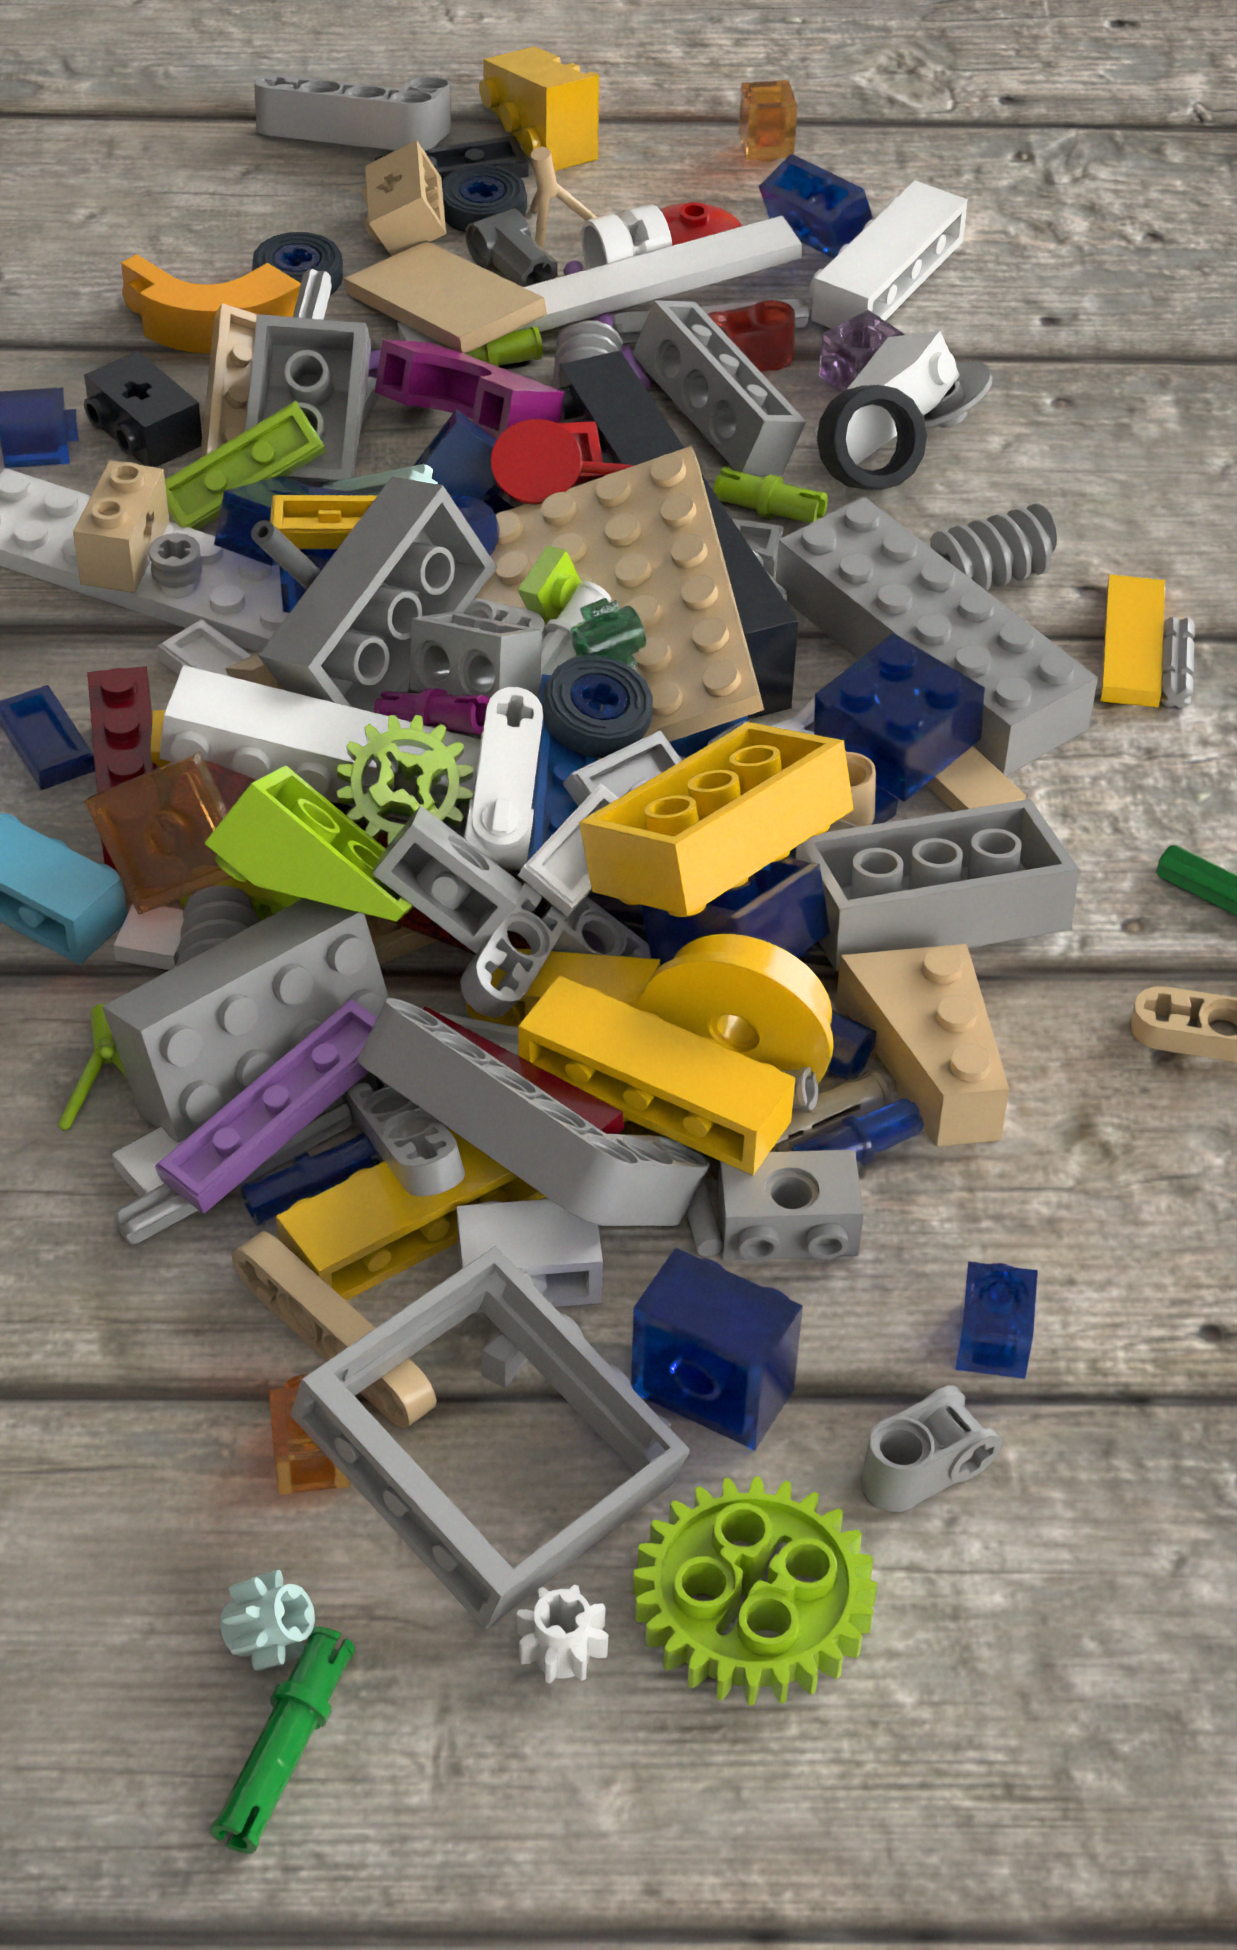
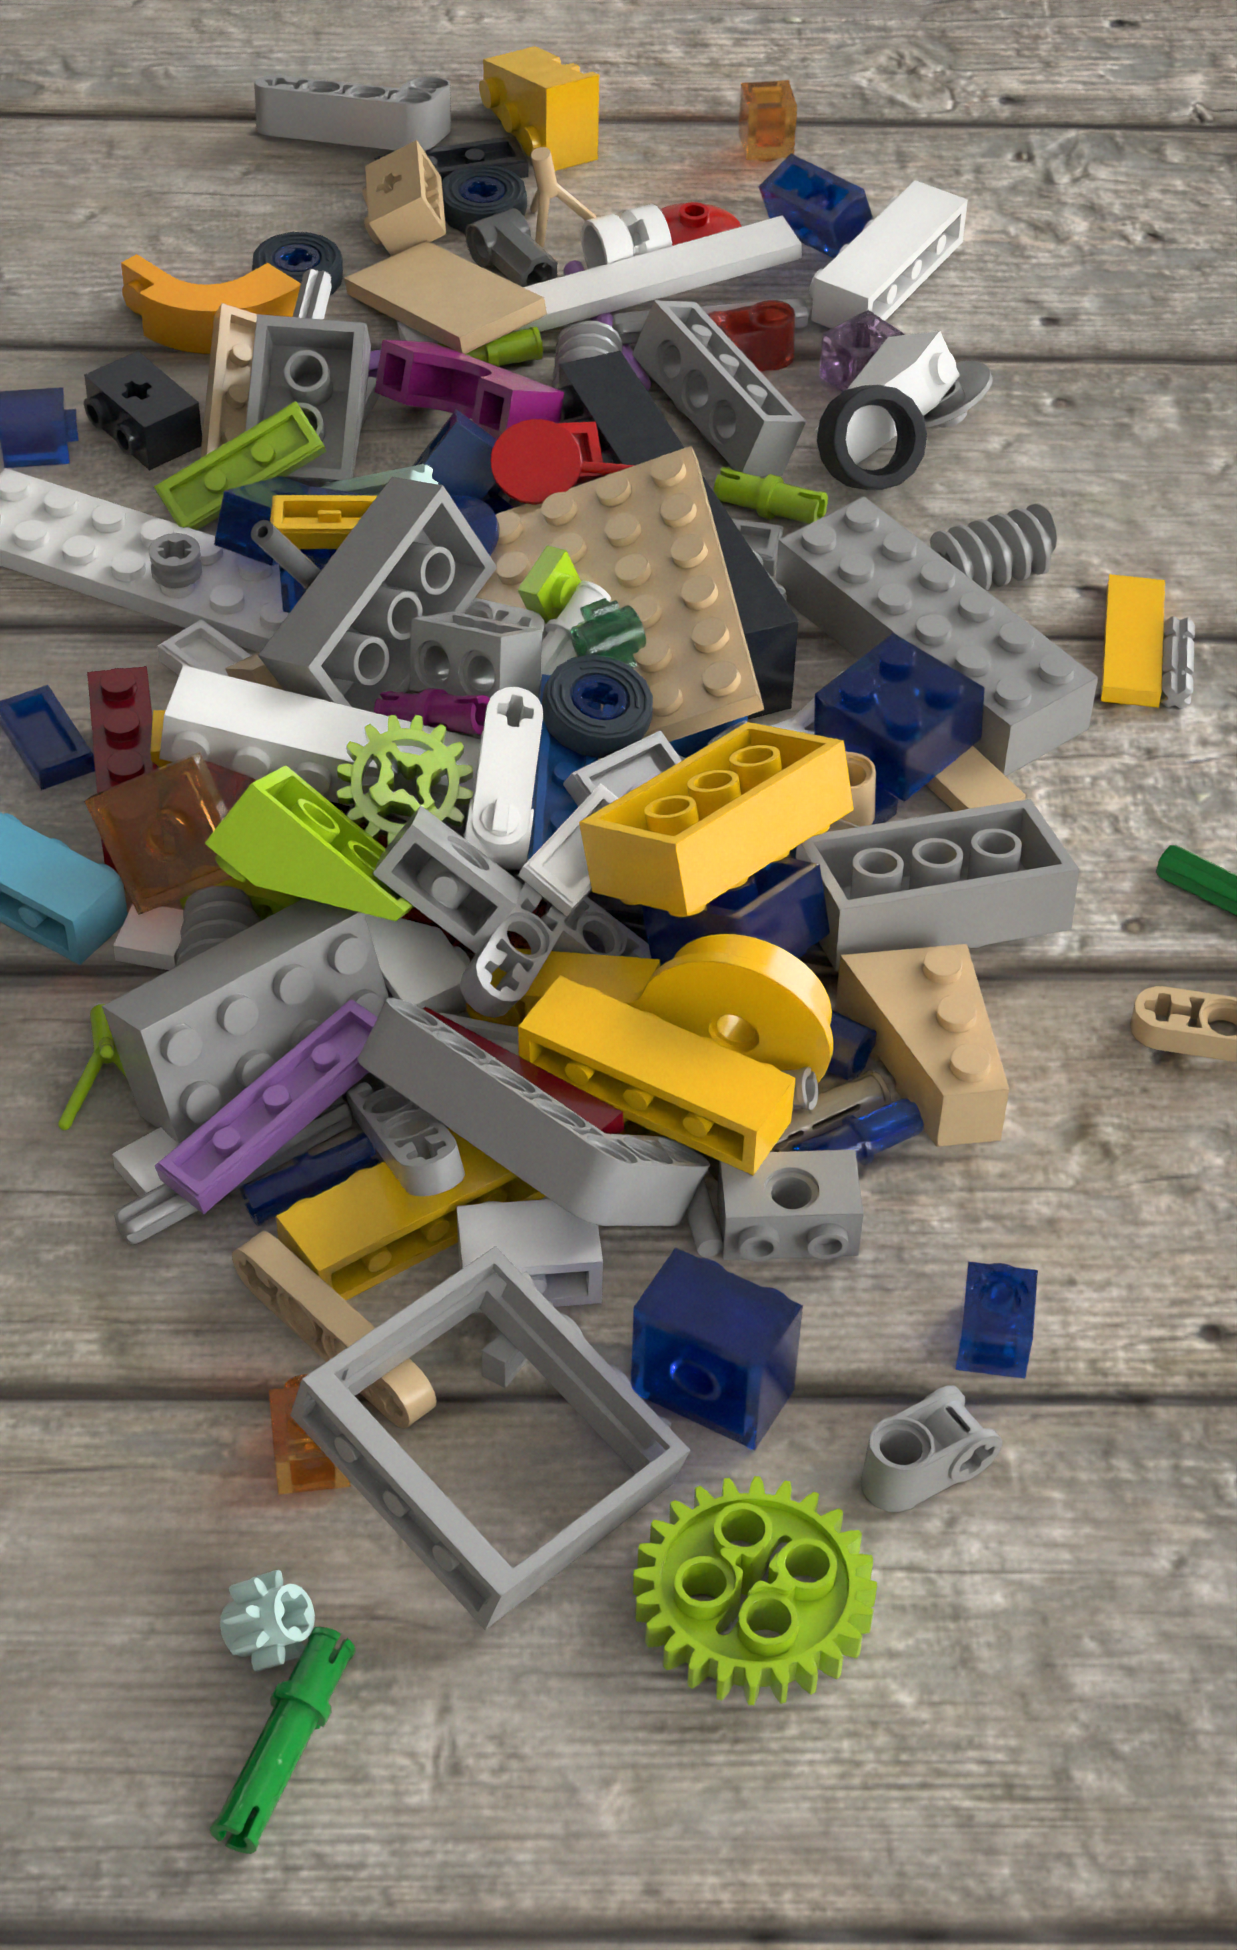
tan brick [73,460,169,593] -> none
white gear [517,1585,608,1684] -> none
none -> white slope [365,914,470,1015]

